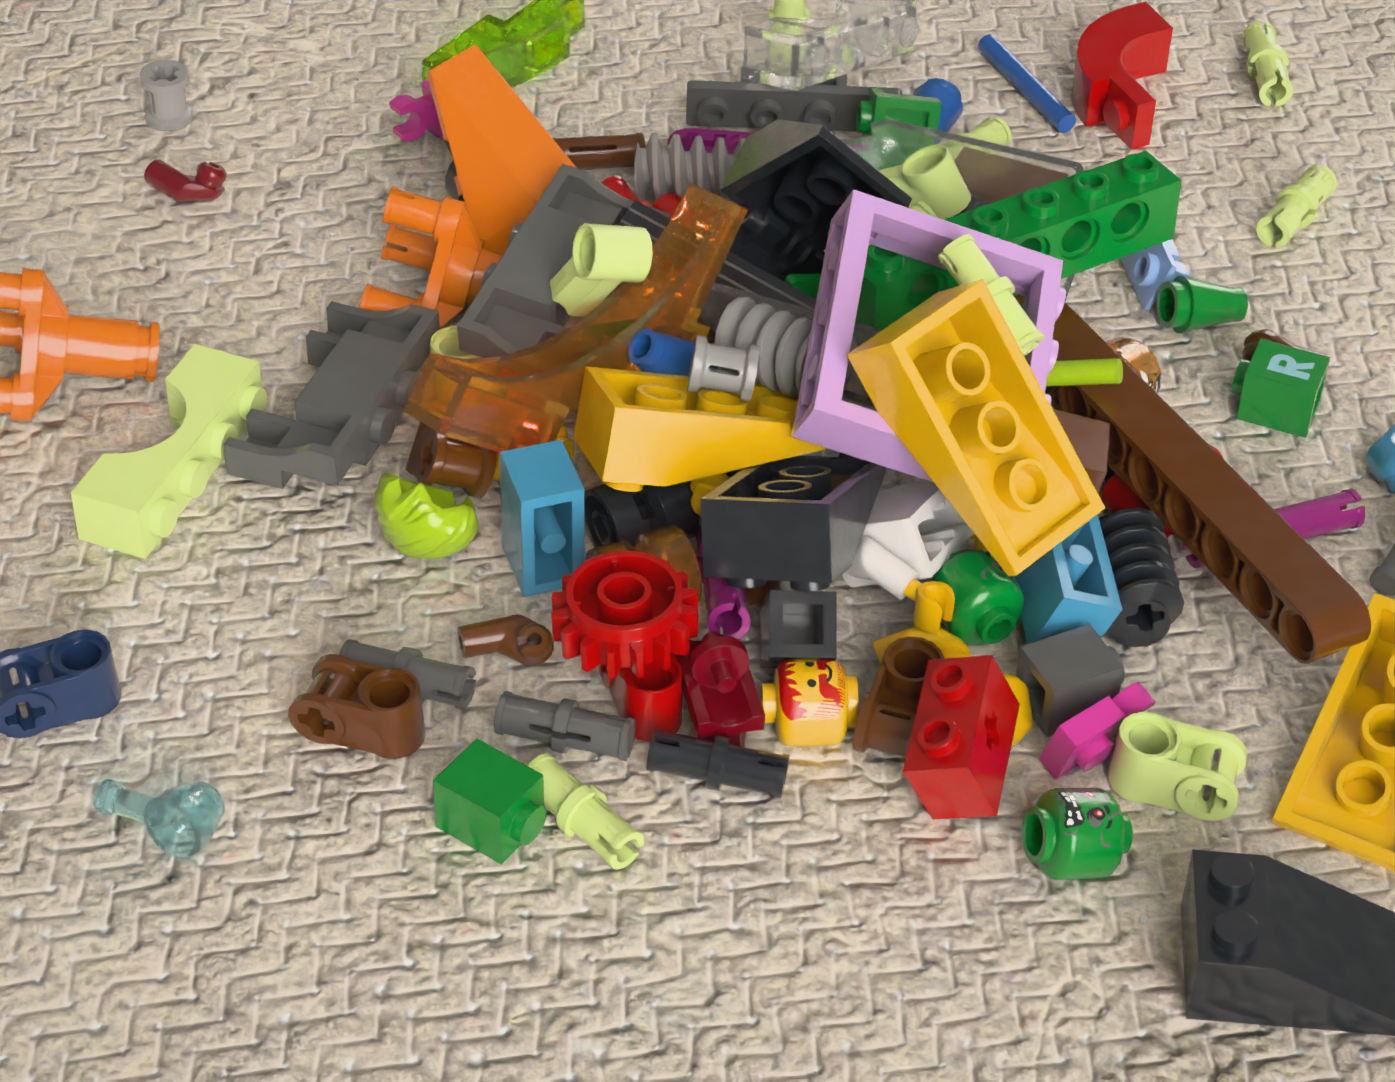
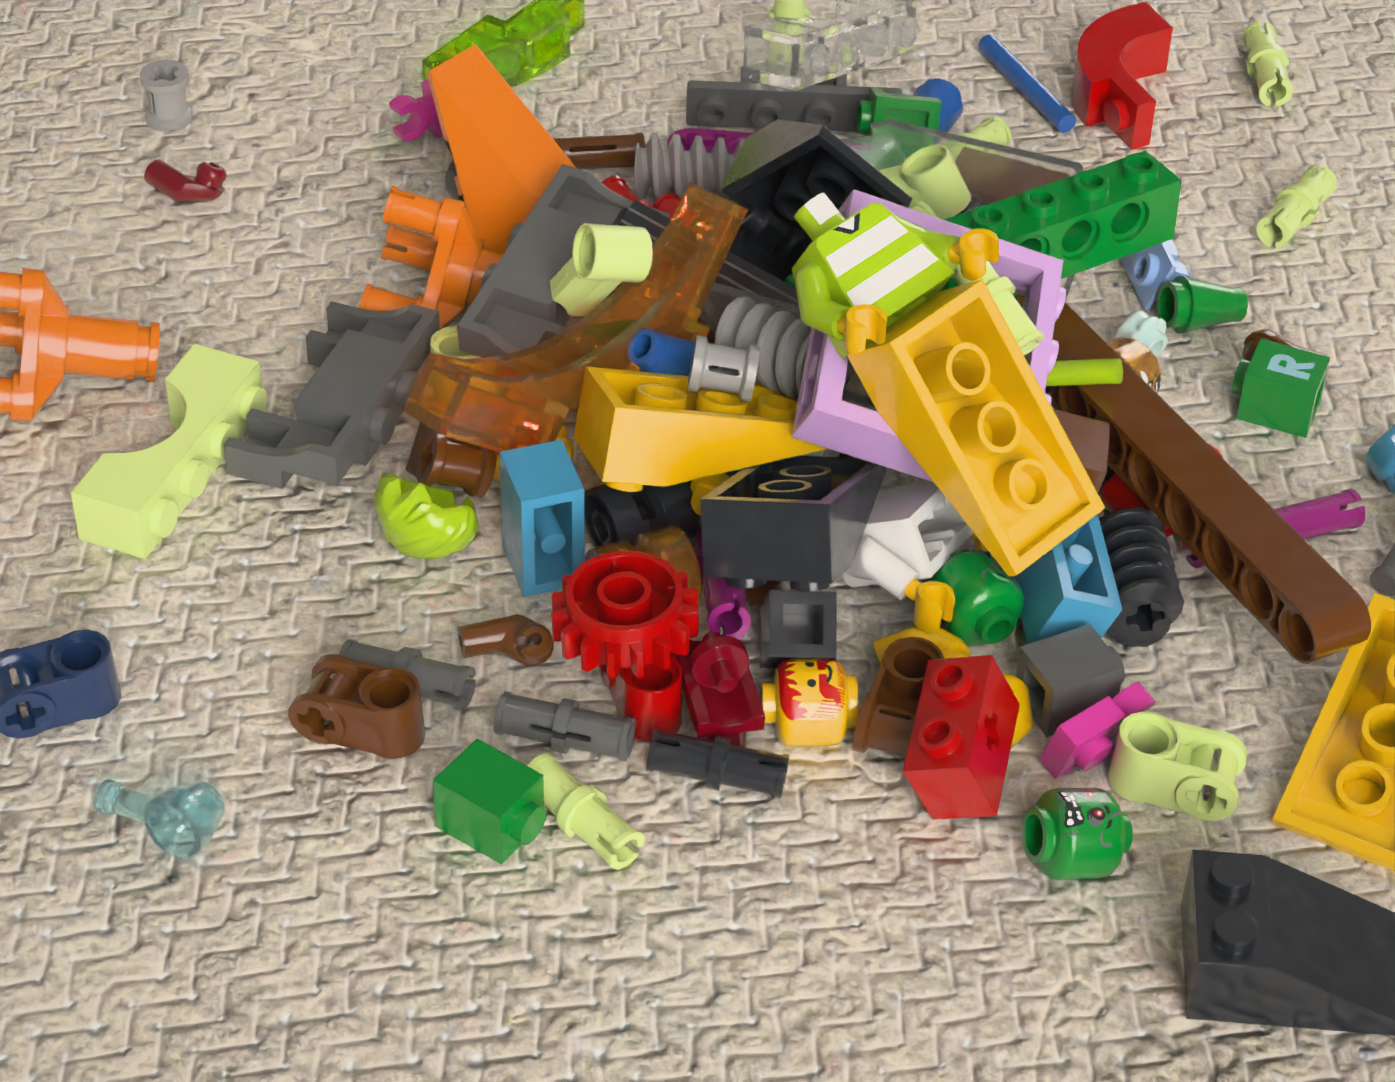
none -> torso [792,193,999,360]
none -> light aqua plate [1113,311,1168,365]

